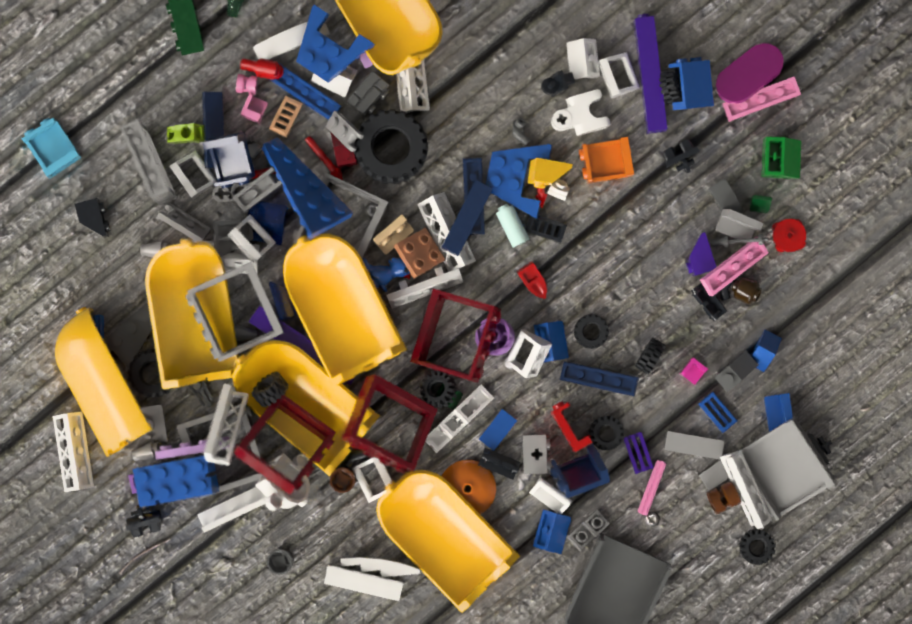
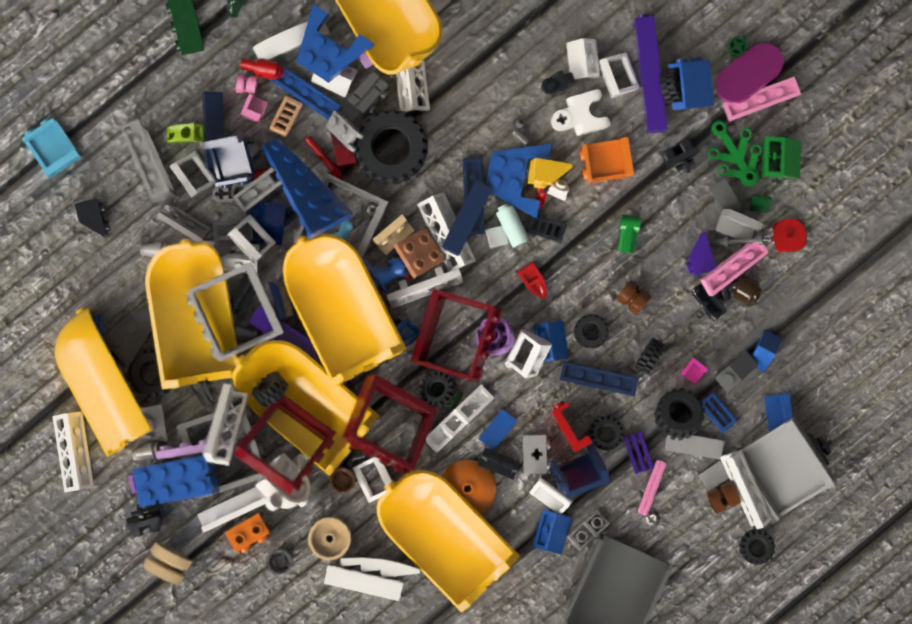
none -> tan wheel [142,542,193,586]
none -> orange brick [225,513,271,553]
none -> black hinge [230,274,262,316]
none -> tan wheel [308,517,352,560]
none -> medium azure arm [331,219,353,240]
none -> blue slope [396,318,420,346]
none -> white slope [485,226,509,249]
none -> reddish brown wheel [615,280,652,315]
none -> green piece [618,214,641,254]
none -> black tyre [654,388,705,440]
none -> green plant [707,121,762,187]
none -> dark green wheel [727,37,748,58]

